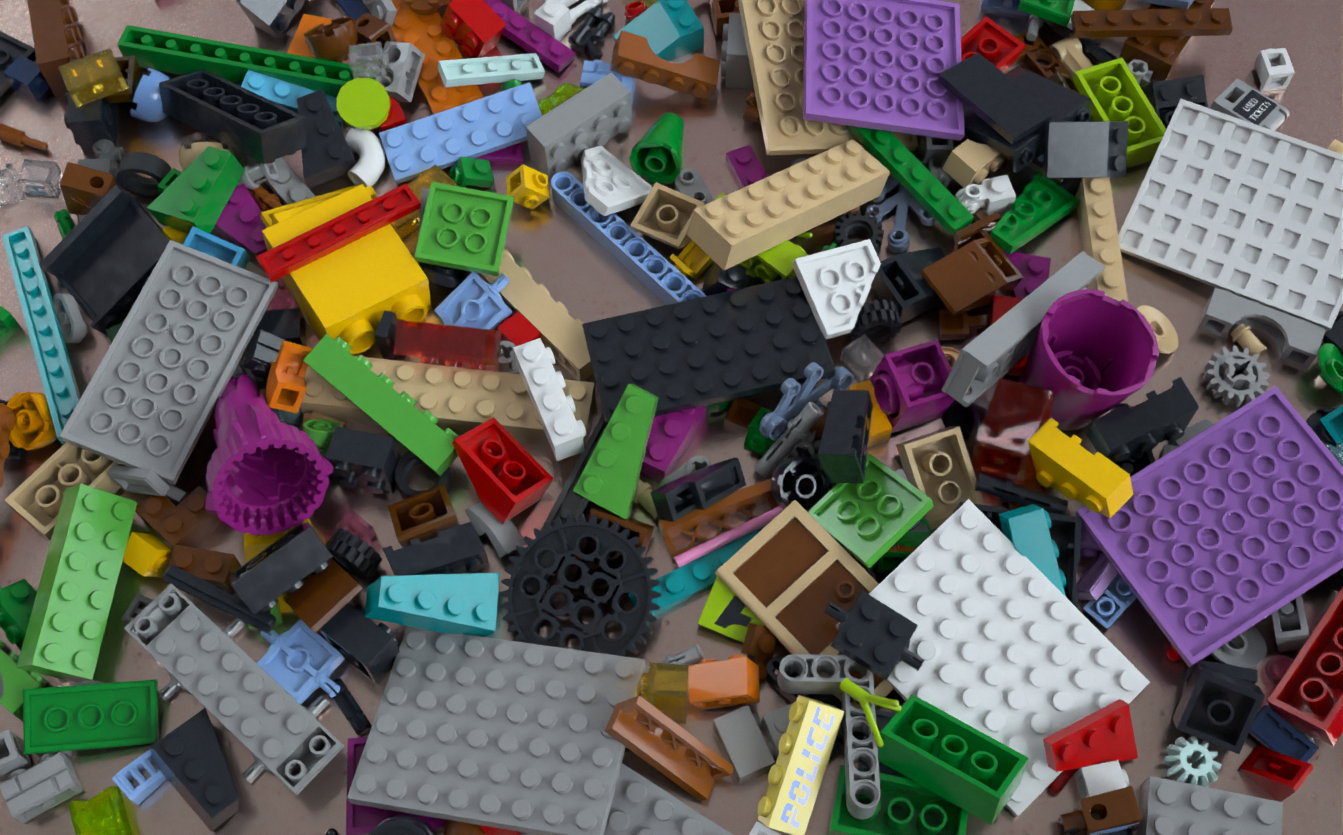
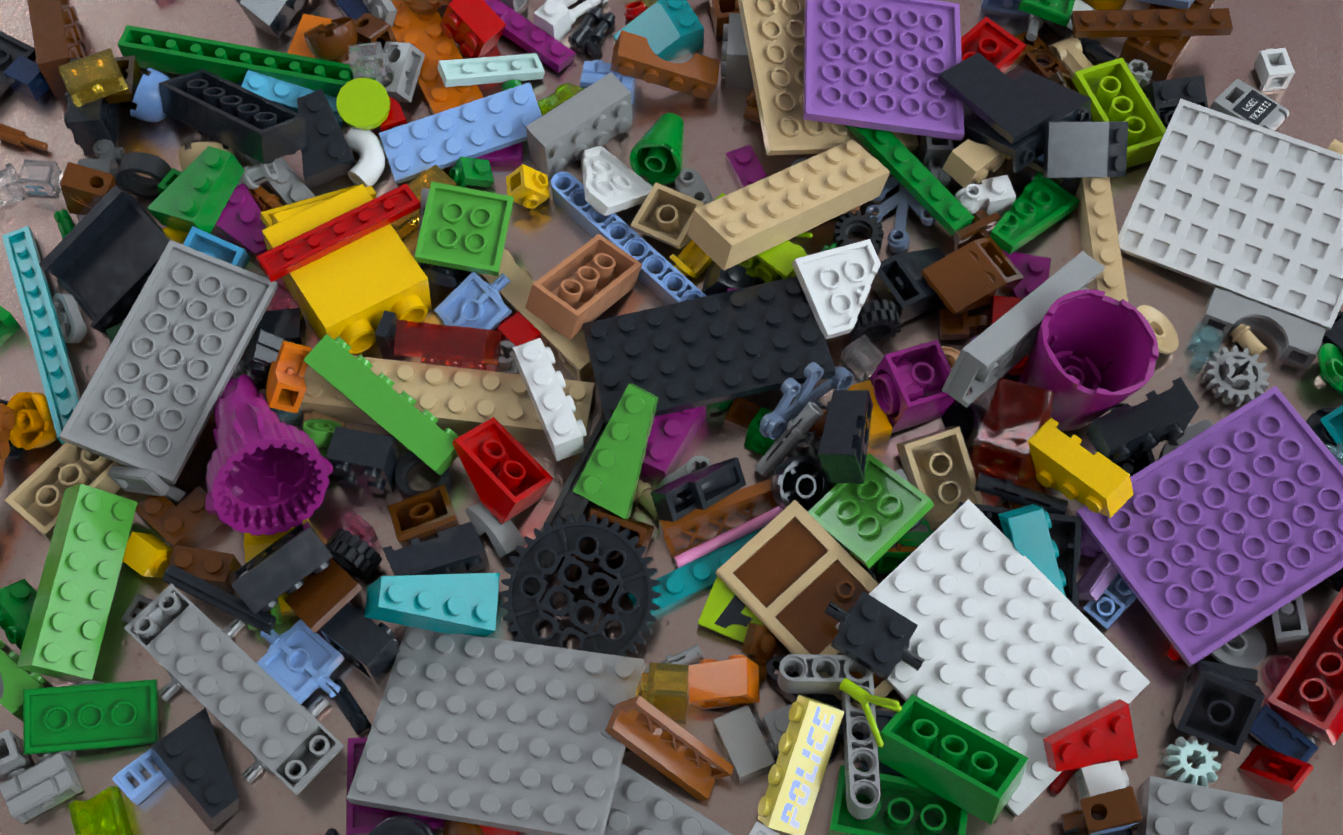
none -> nougat brick [525,234,642,340]
none -> clear light blue plate [1187,322,1225,372]

